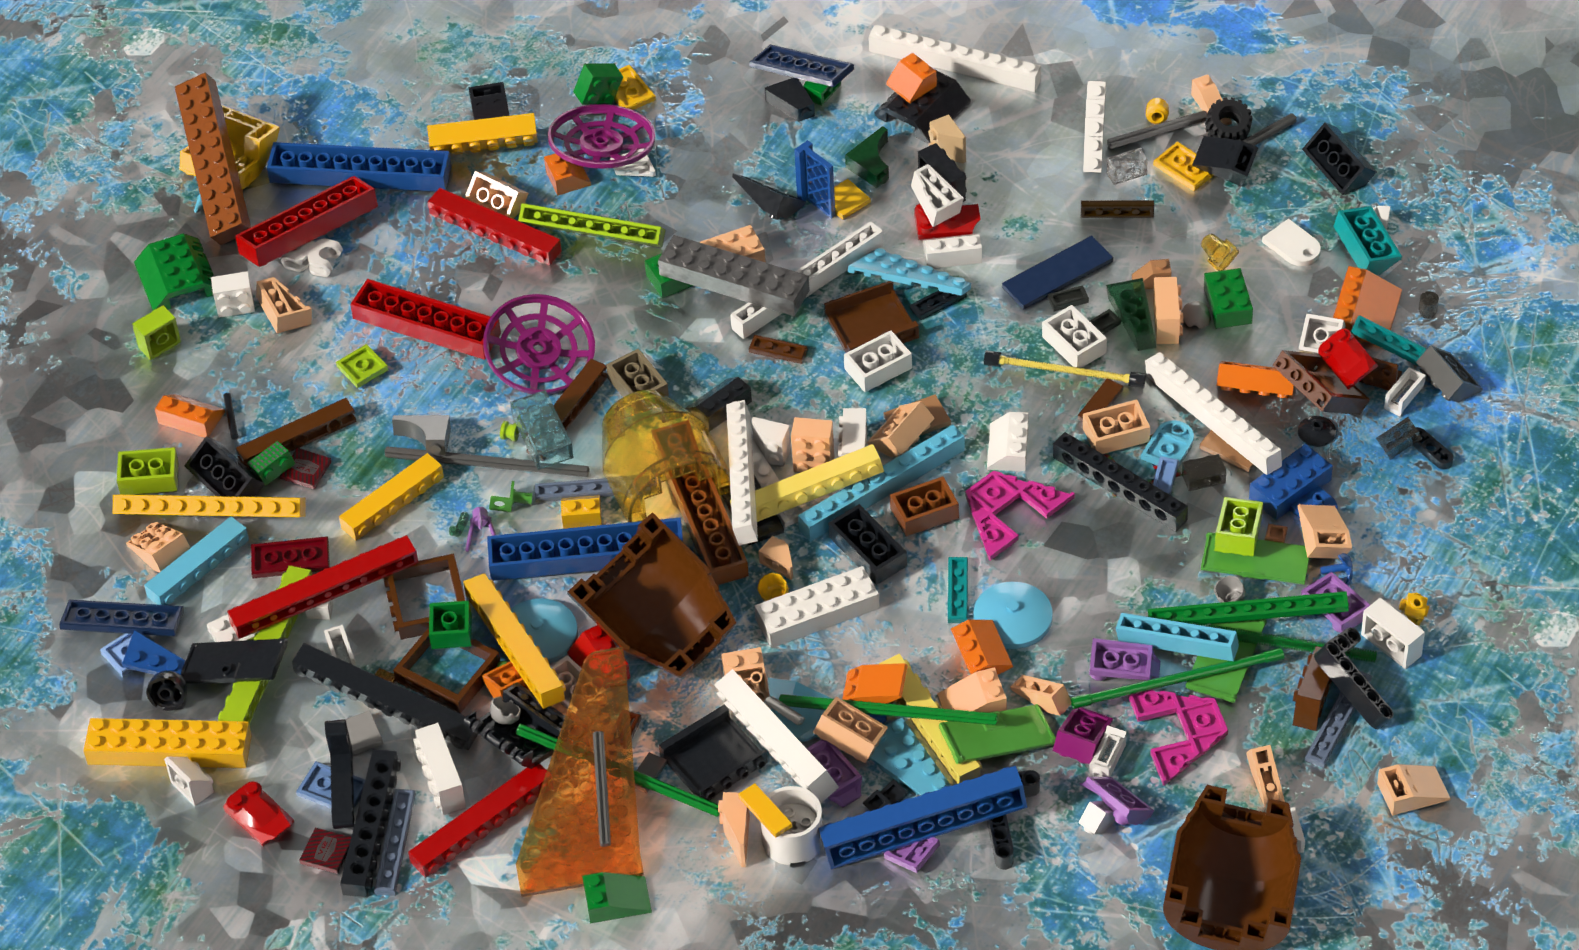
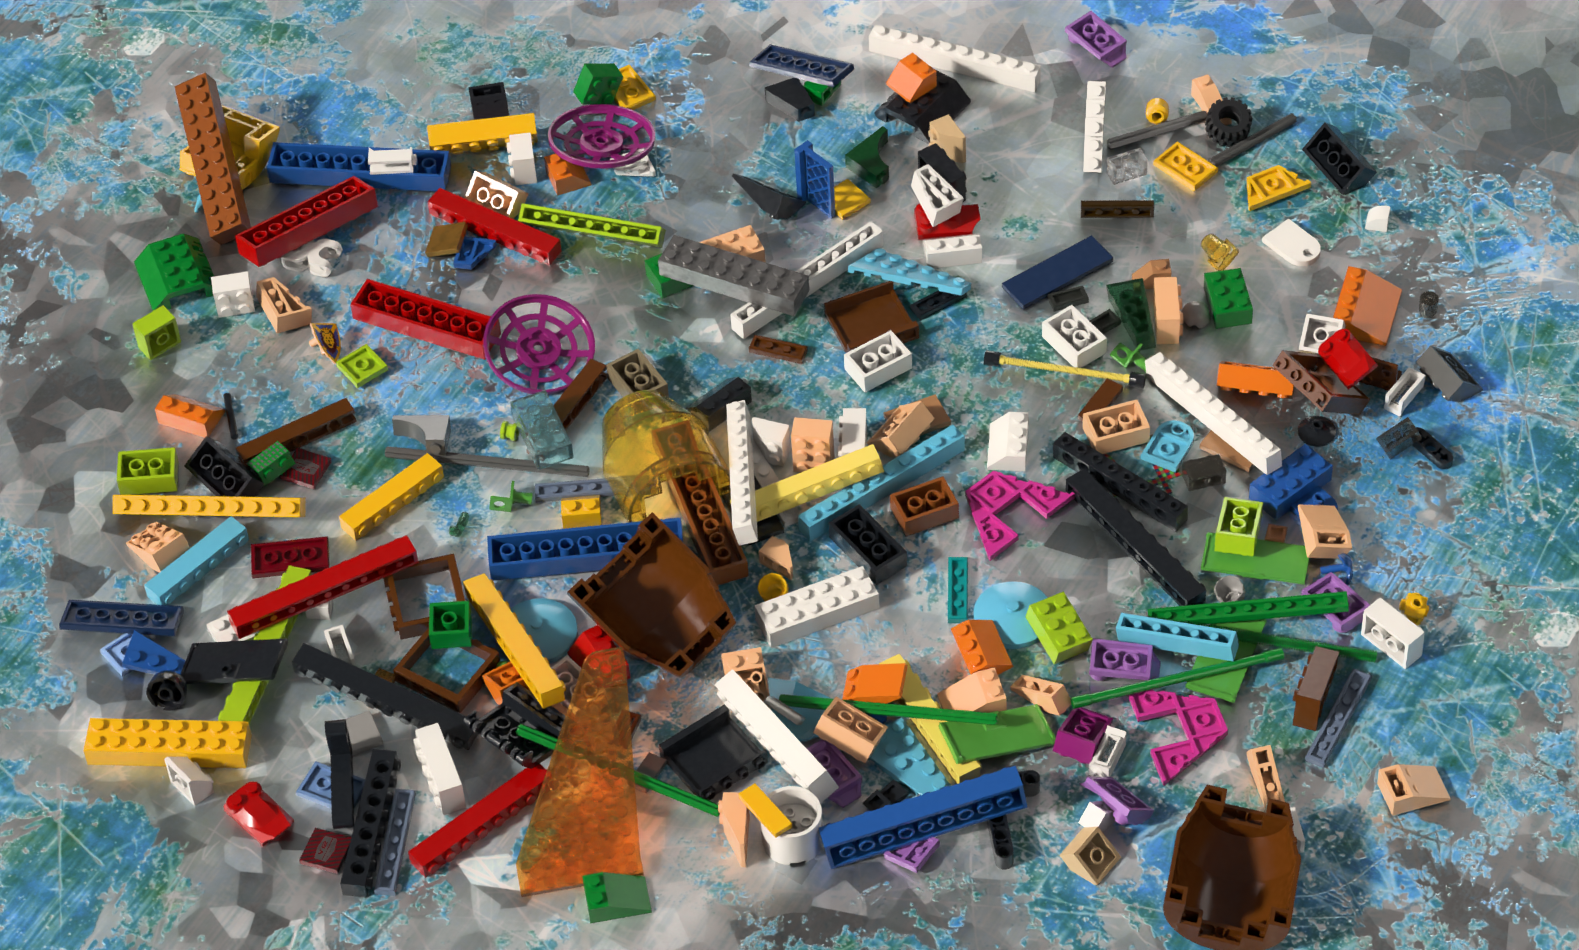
medium lavender plant [465,507,496,552] -> none
light grey hair [490,696,521,724] -> none
dark grey axle [593,731,611,847] -> none
medium blue tile [1153,456,1179,495] -> none
black slope [1192,136,1258,187] -> none
black beam [1314,627,1394,730] -> none
teal slope [1333,206,1402,275] -> none
teal plate [1351,315,1426,366] -> none
none -> shield [309,323,341,364]
none -> white window [368,147,417,175]
none -> pearl gold tile [425,222,468,257]
none -> blue wing [453,236,497,270]
none -> white brick [506,132,537,185]
none -> lime brick [1025,591,1093,665]
none -> tan slope [1059,826,1121,885]
none -> medium lavender slope [1065,11,1127,68]
none -> black brick [1066,469,1206,606]
none -> bright green bracket [1110,343,1147,372]
none -> yellow wing [1246,165,1311,211]

